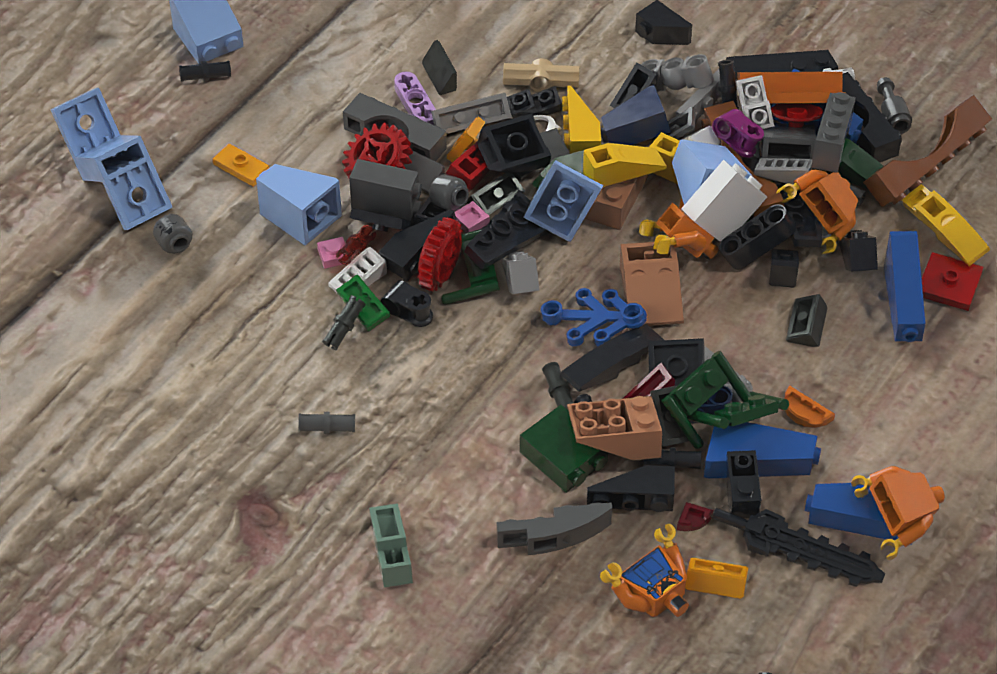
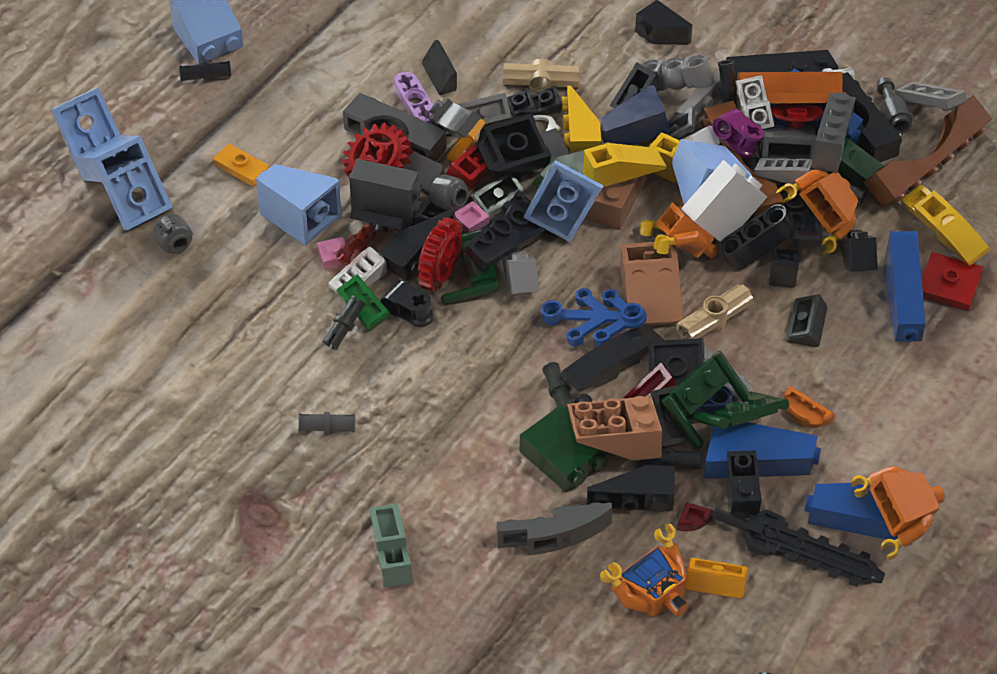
none -> dark grey slope [428,98,481,138]
none -> tan piece [676,284,753,339]
none -> light grey plate [895,82,967,111]

